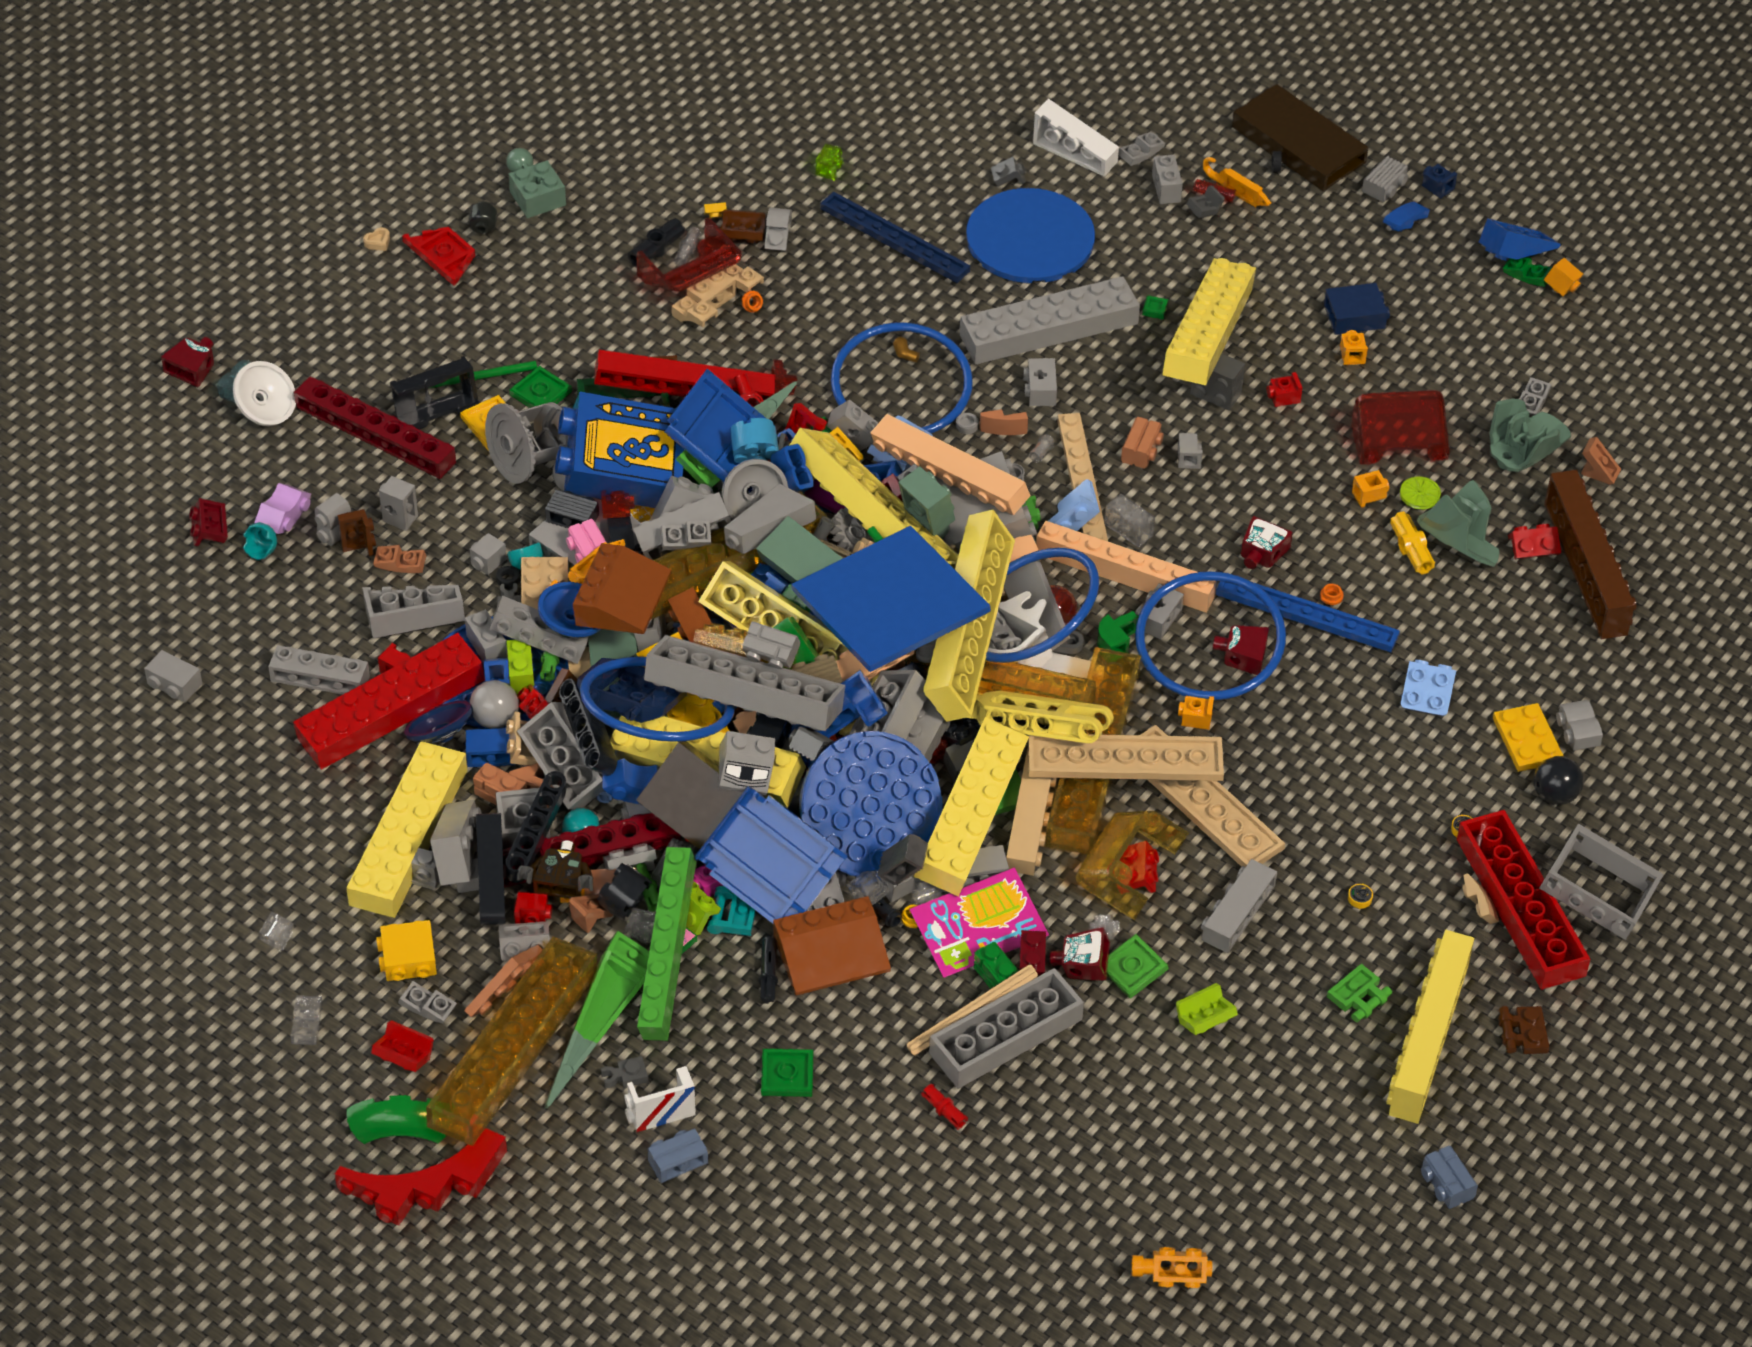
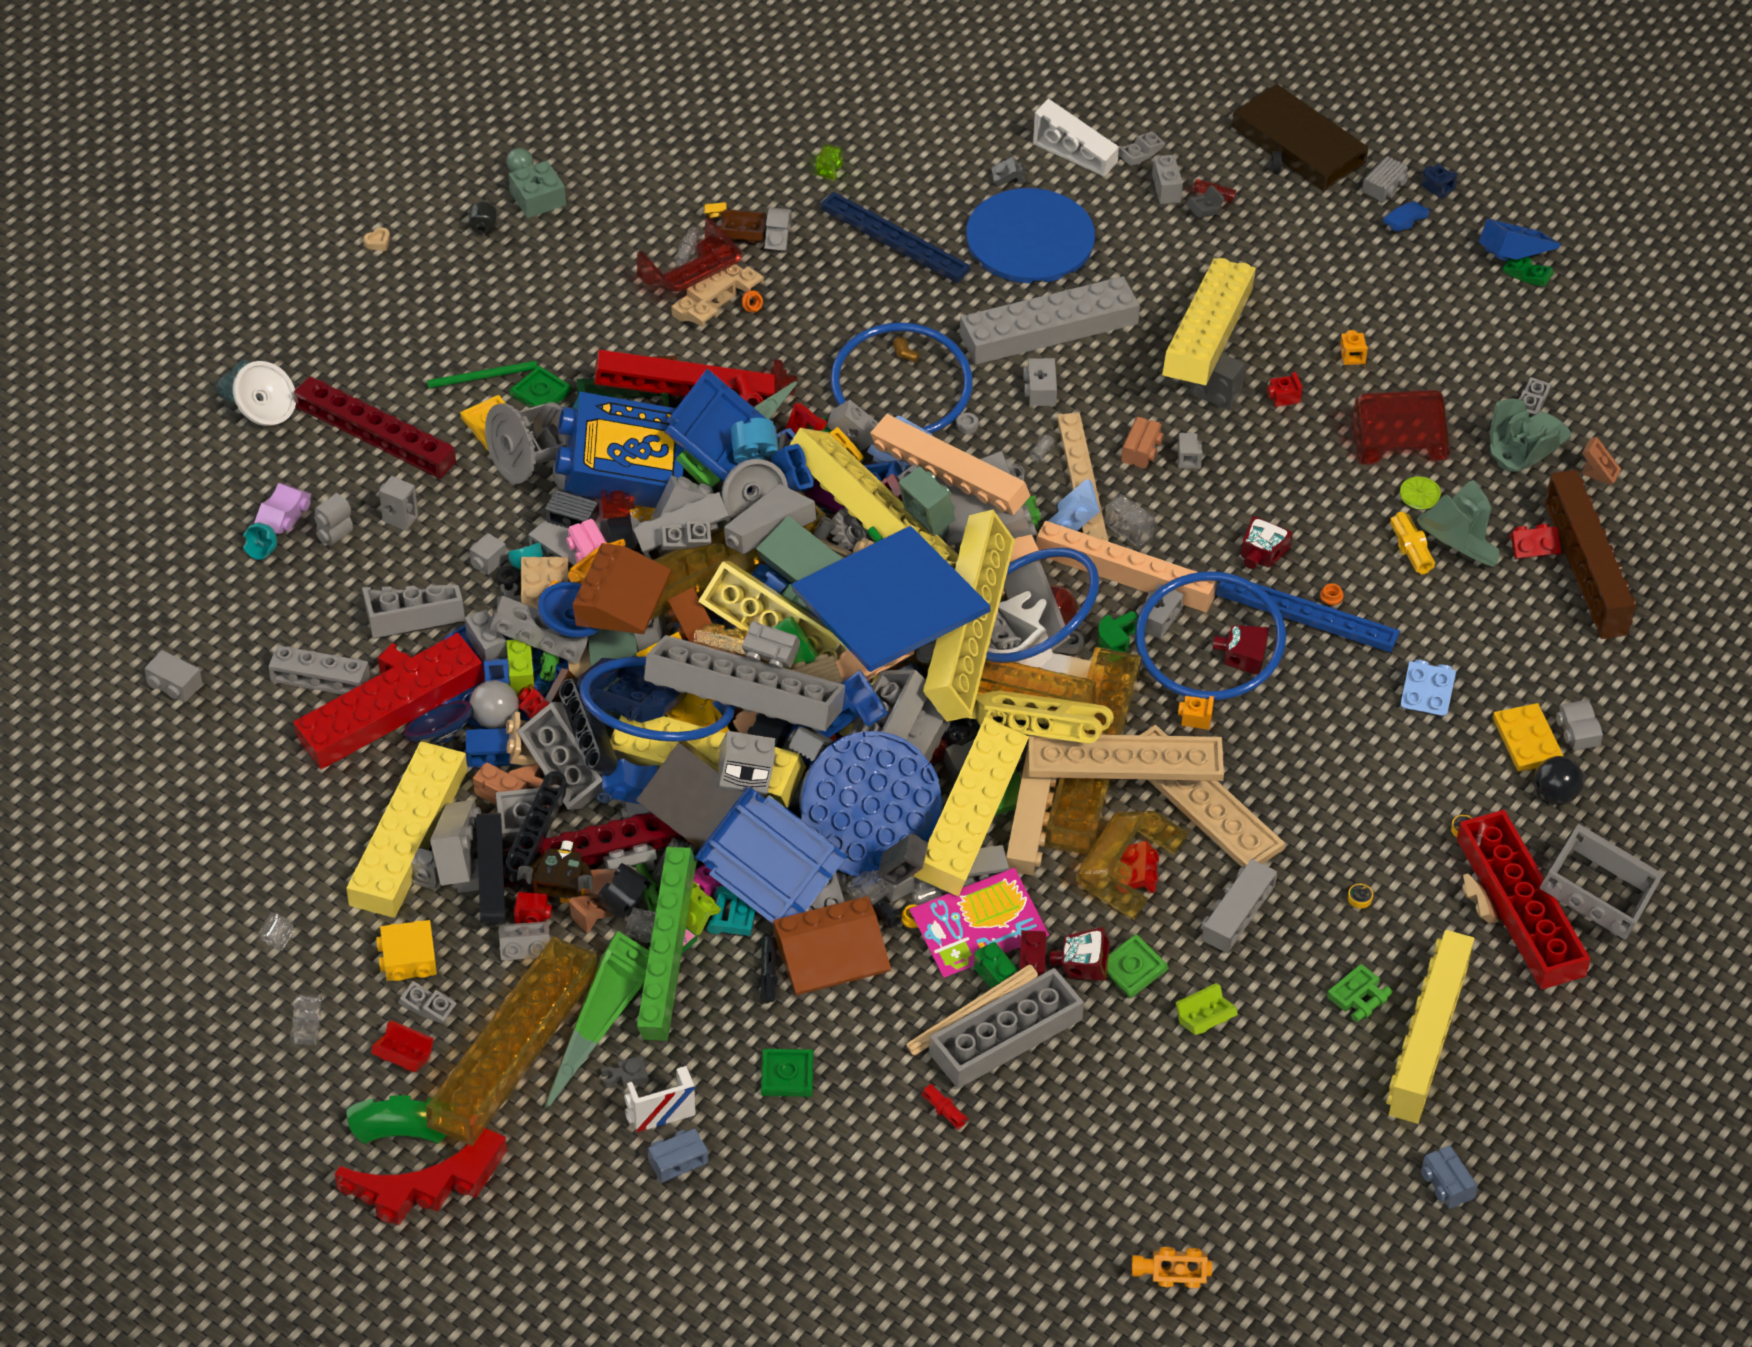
dark red torso [161,337,214,387] -> none
dark red bracket [189,498,228,546] -> none
reddish brown bracket [337,509,376,556] -> none
nougat slope [373,545,426,573] -> none
black piece [390,356,479,430] -> none
red wing [402,227,476,286] -> none
nougat plate [464,945,545,1017] -> none
teal hair [562,808,600,833] -> none
black piece [628,218,685,268] -> none
nougat slope [980,409,1028,435] -> none
clear gear [1089,914,1120,940] -> none
green tile [1142,295,1168,319] -> none
light orange plate [1203,157,1271,208] -> none
dark blue brick [1324,283,1390,335] -> none
light orange brick [1352,470,1389,508] -> none
reddish brown plate [1498,1006,1550,1054] -> none
light orange brick [1544,258,1584,296] -> none

